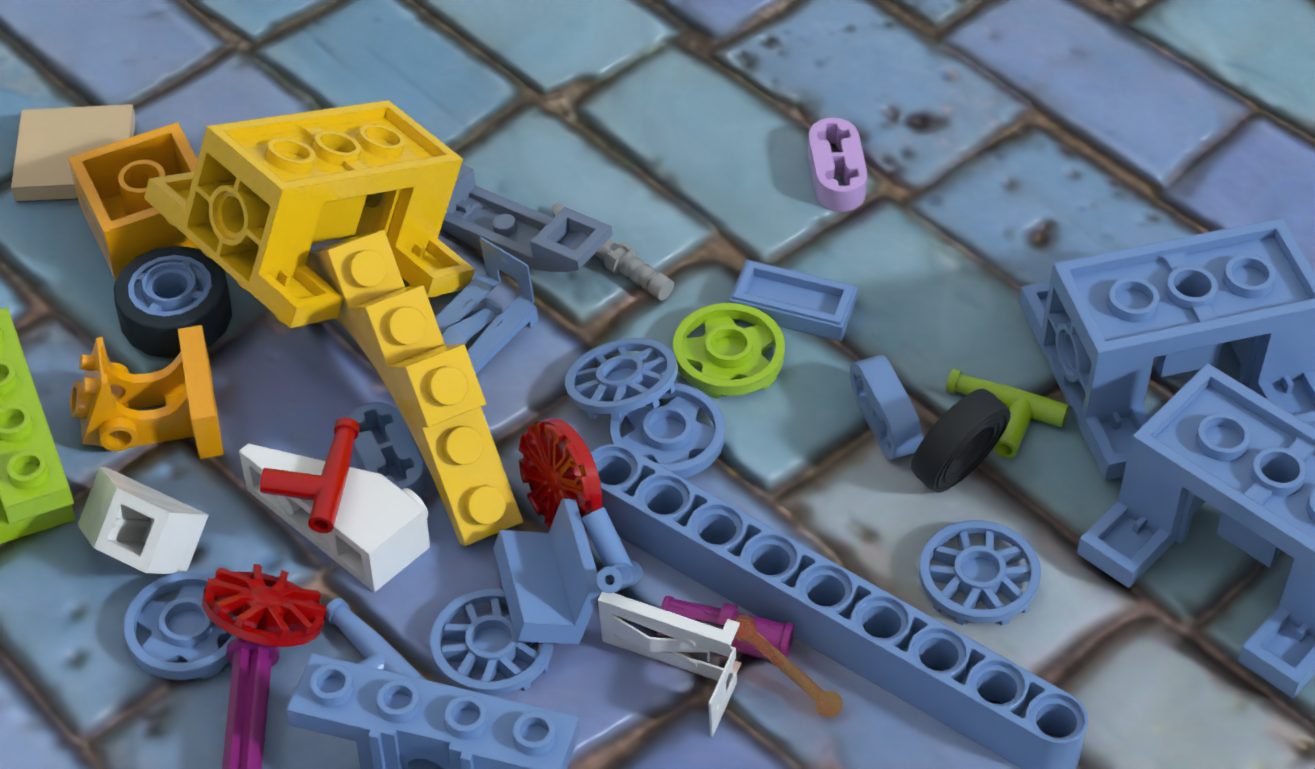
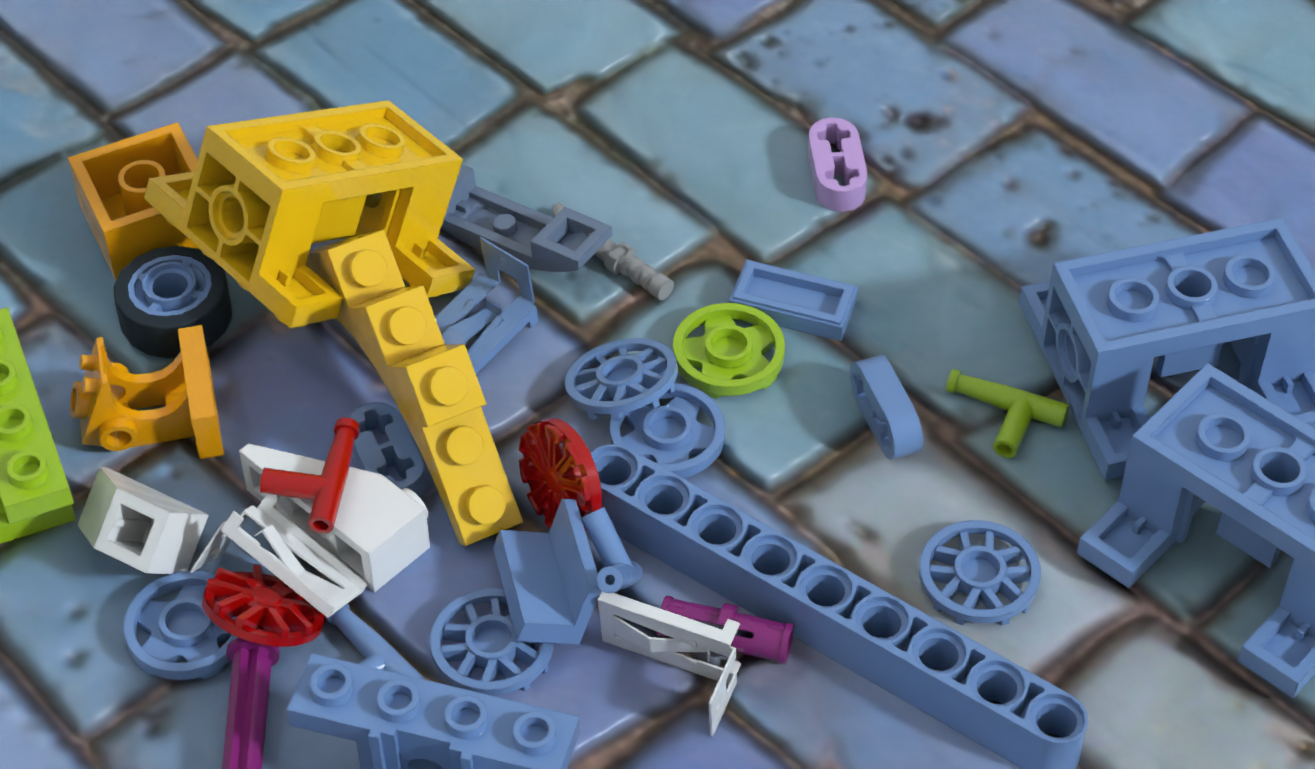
tan tile [11,104,136,202] -> none
clear orange hinge [733,615,843,718] -> none
black tyre [911,389,1011,493] -> none
none -> white piece [190,494,369,618]

